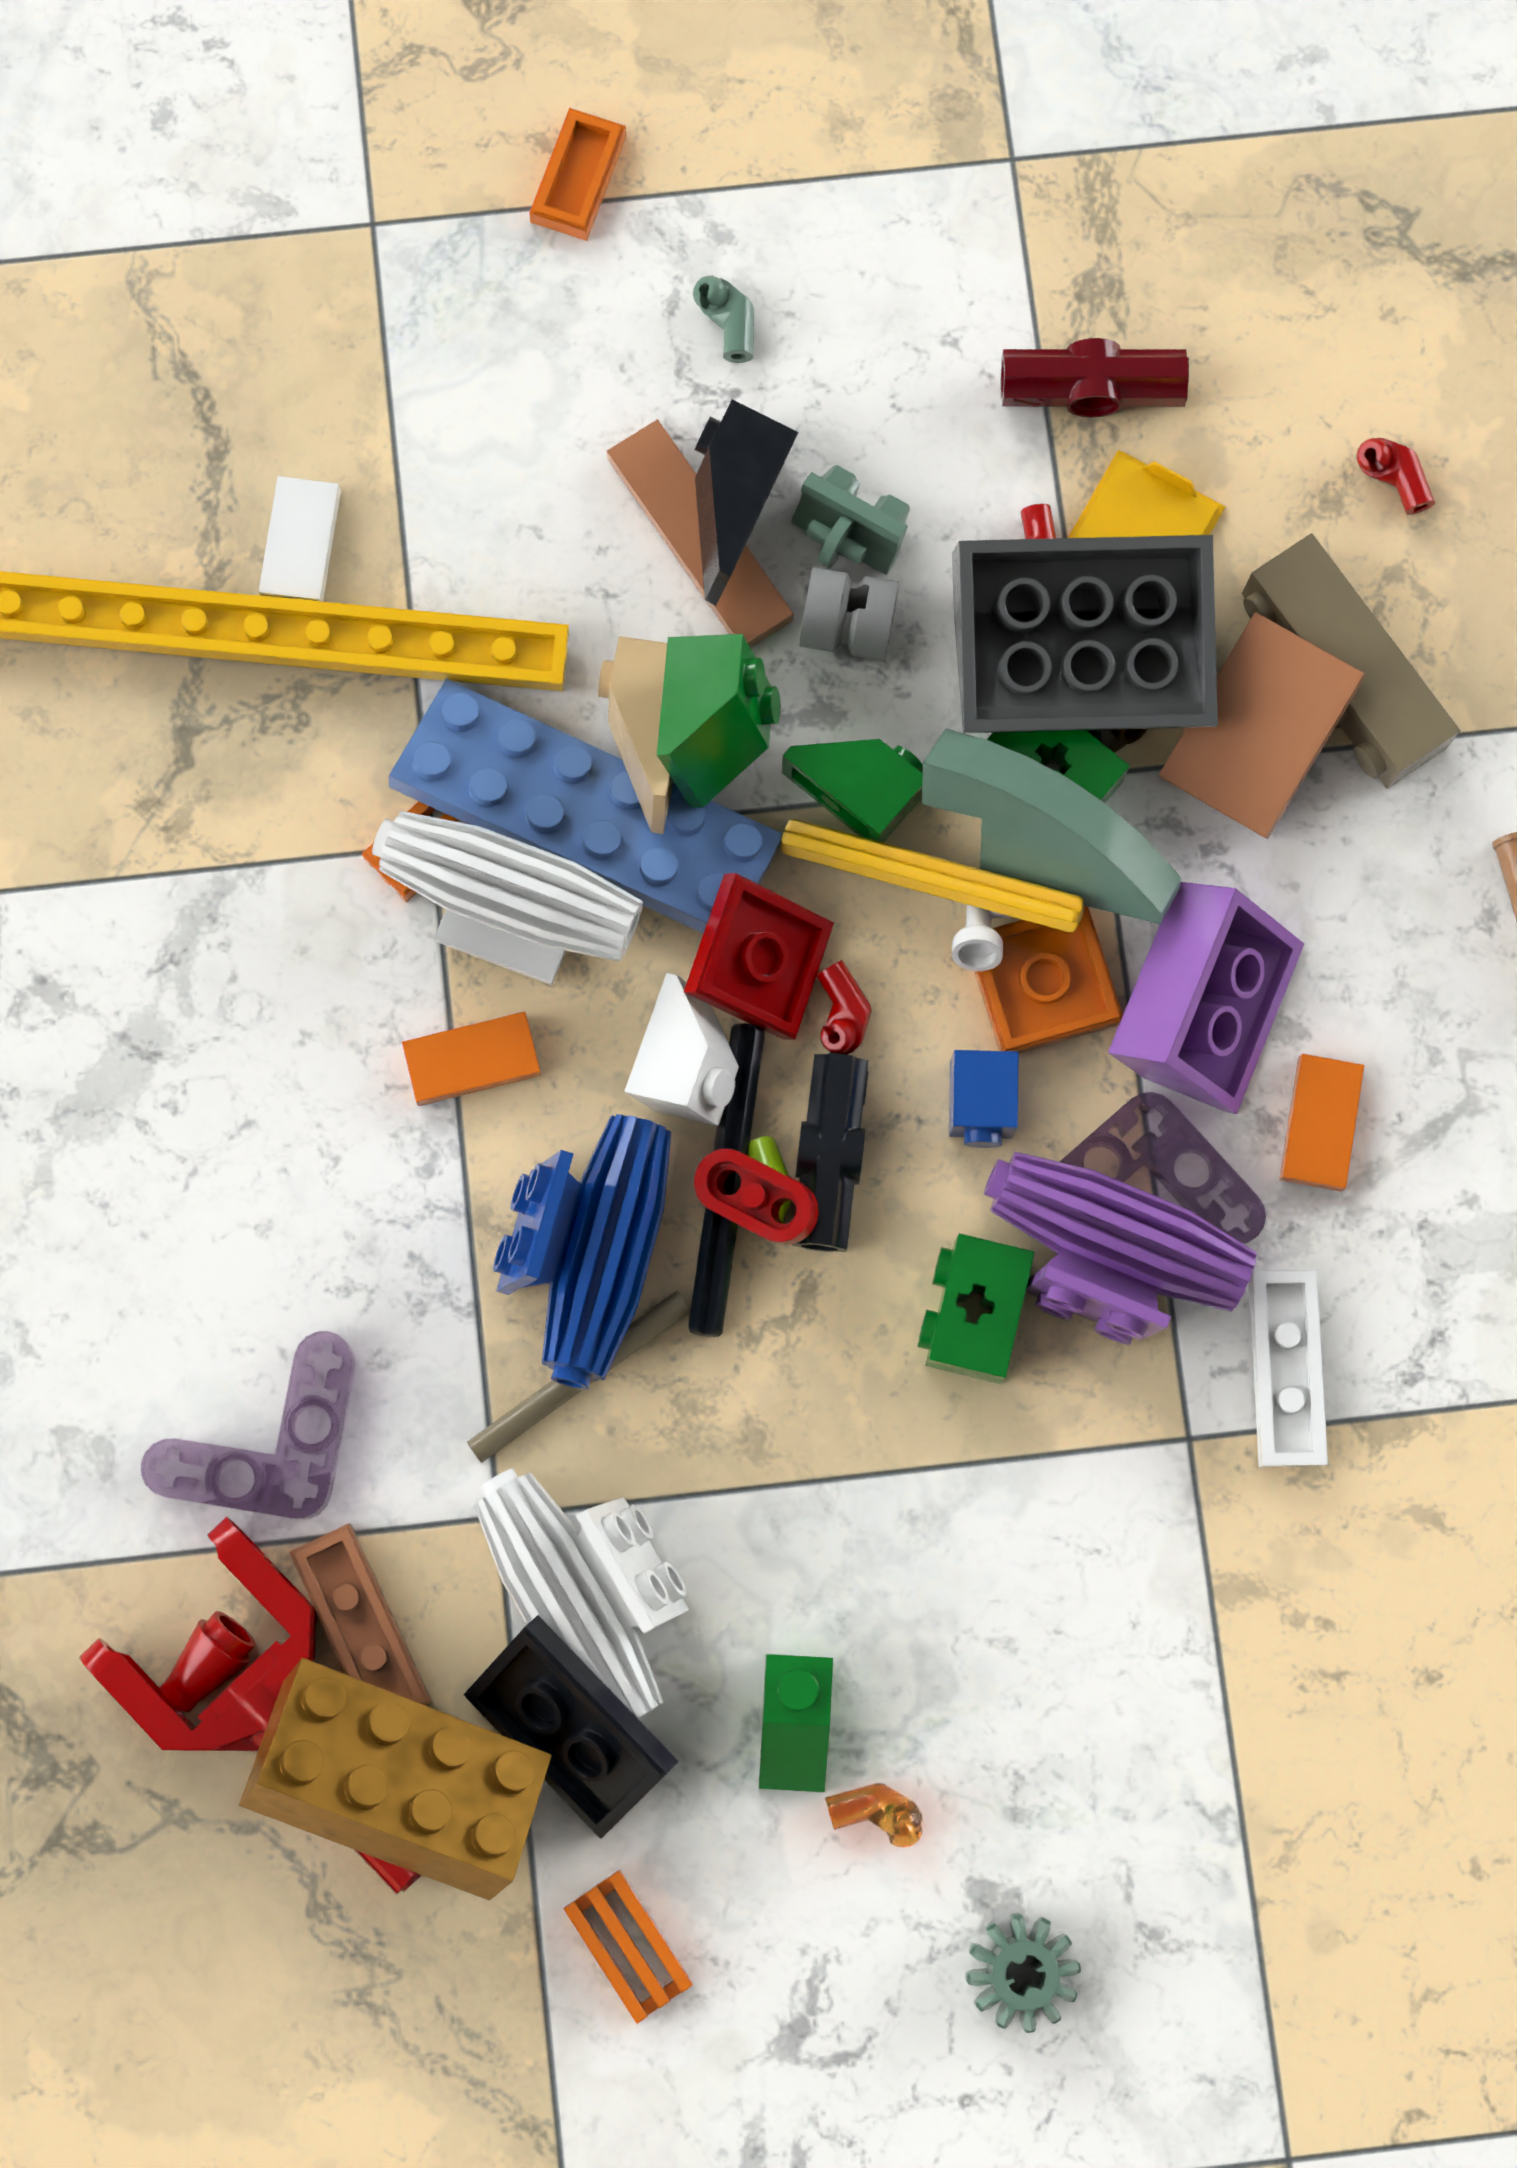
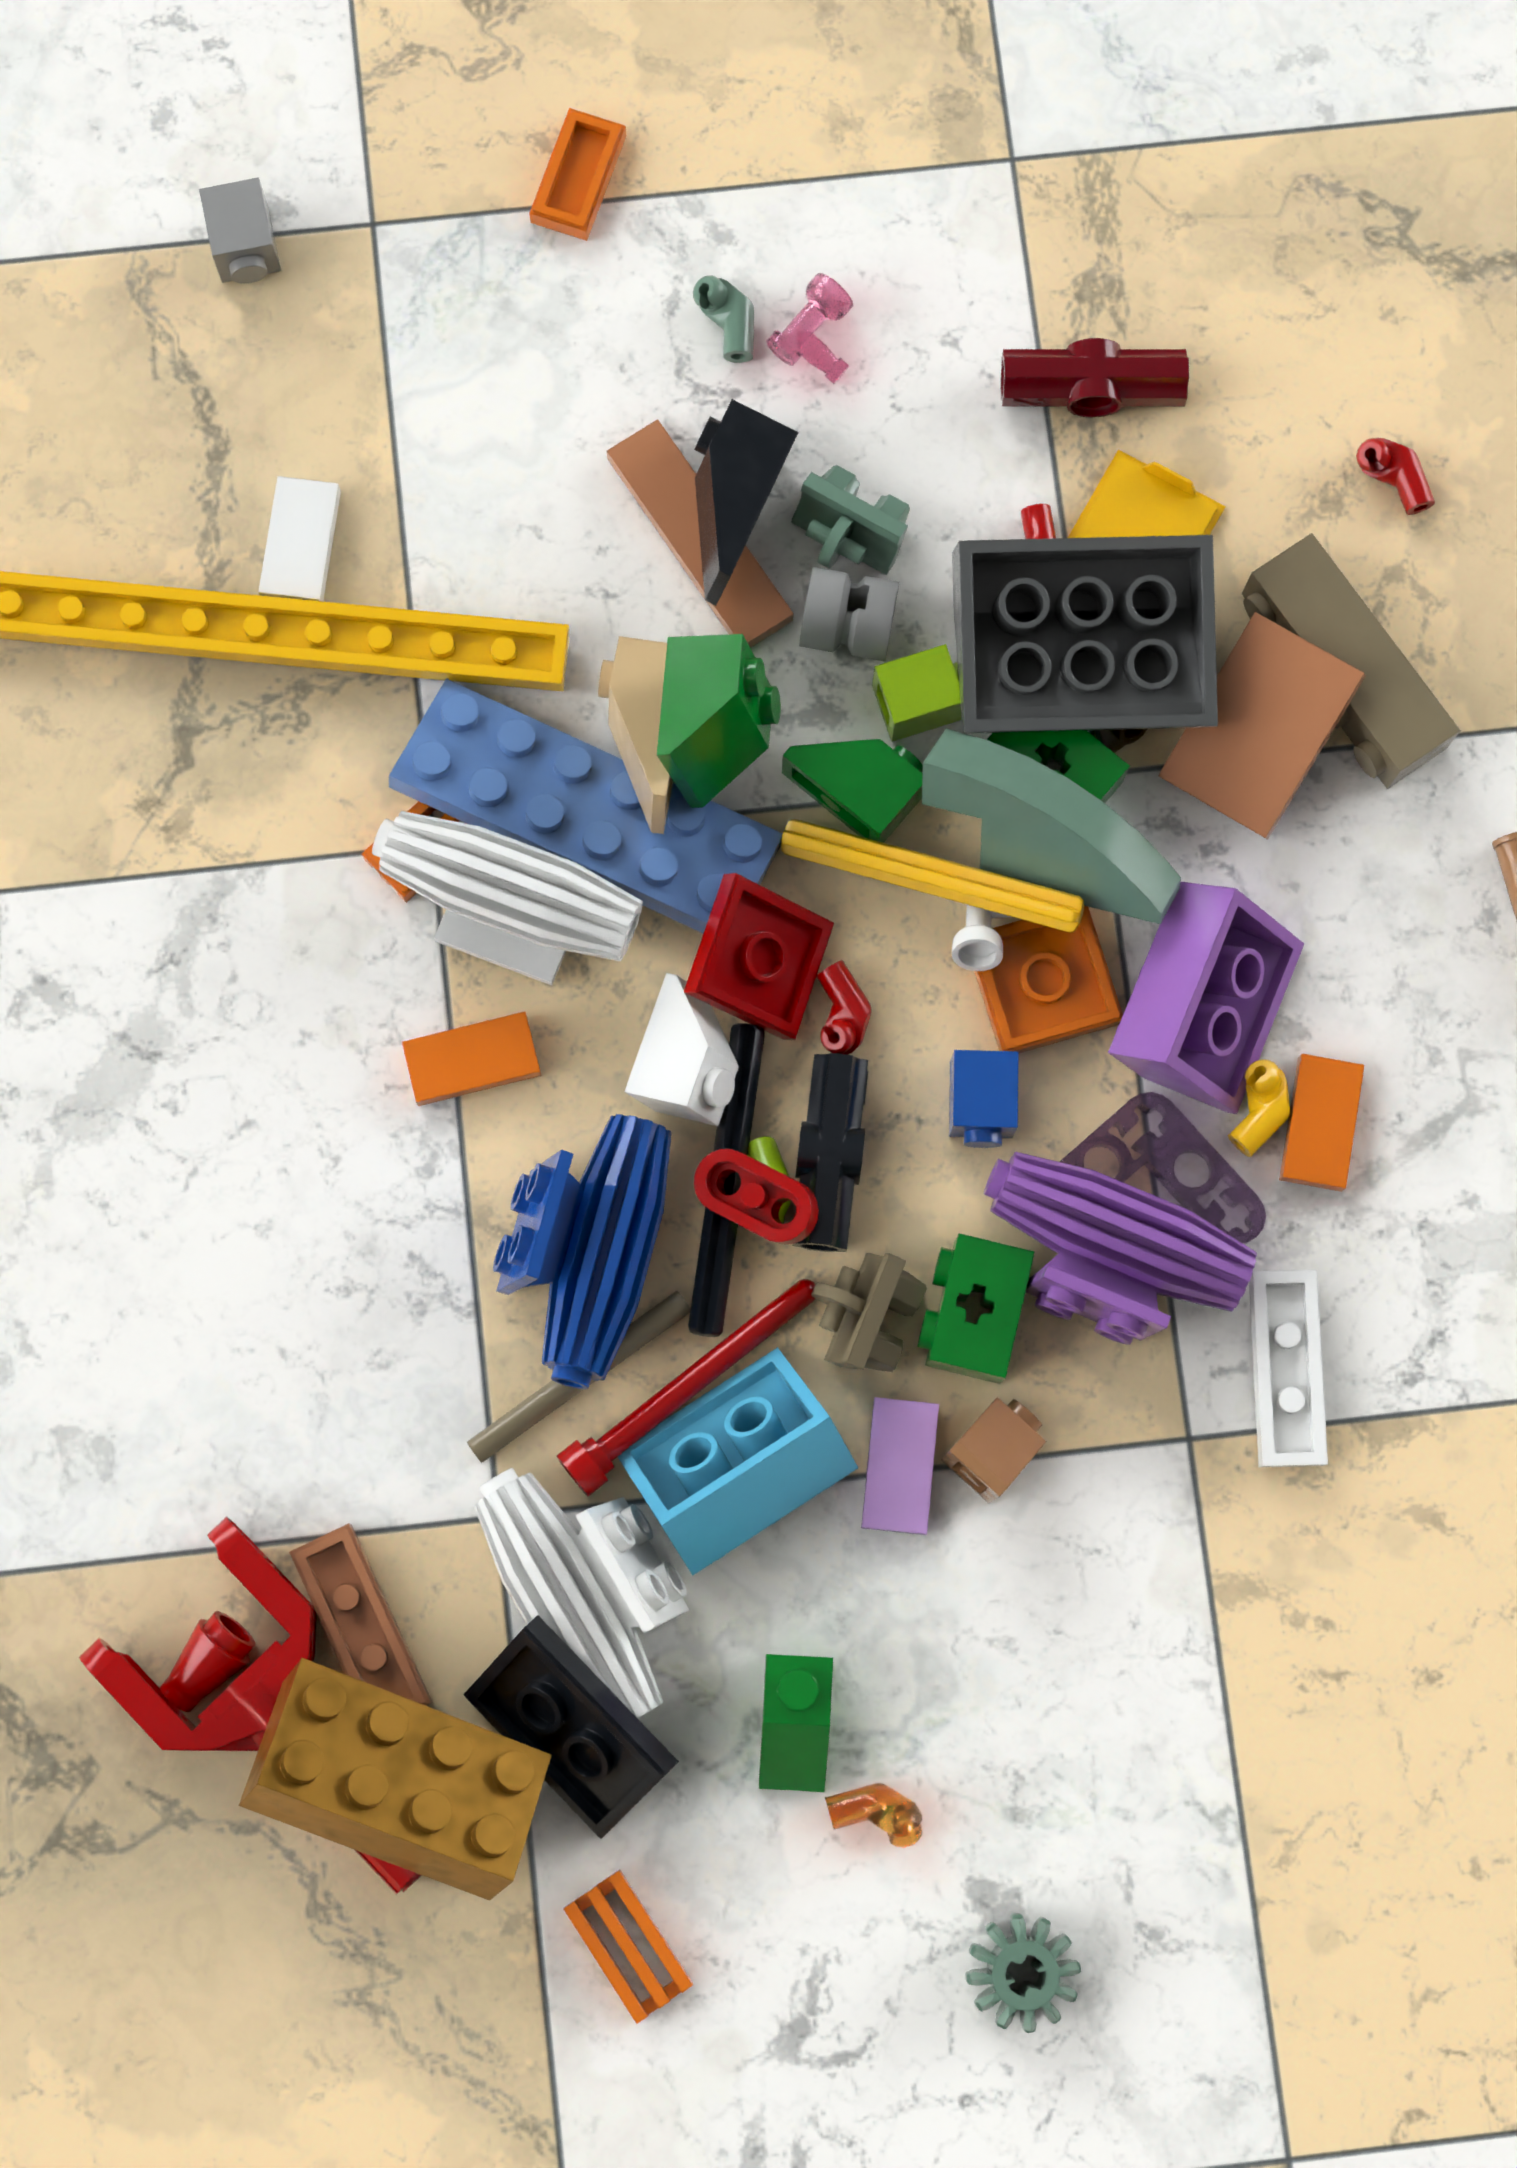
clear purple beam [141,1331,355,1520] -> none
none -> light grey brick [199,177,281,283]
none -> red piece [556,1279,816,1497]
none -> medium azure slope [618,1347,858,1575]
none -> clear pink piece [766,273,853,384]
none -> dark tan hips [811,1253,927,1372]
none -> lavender tile [861,1397,939,1535]
none -> lime brick [872,644,962,742]
none -> medium nougat slope [941,1397,1047,1504]
none -> yellow arm [1228,1059,1290,1157]

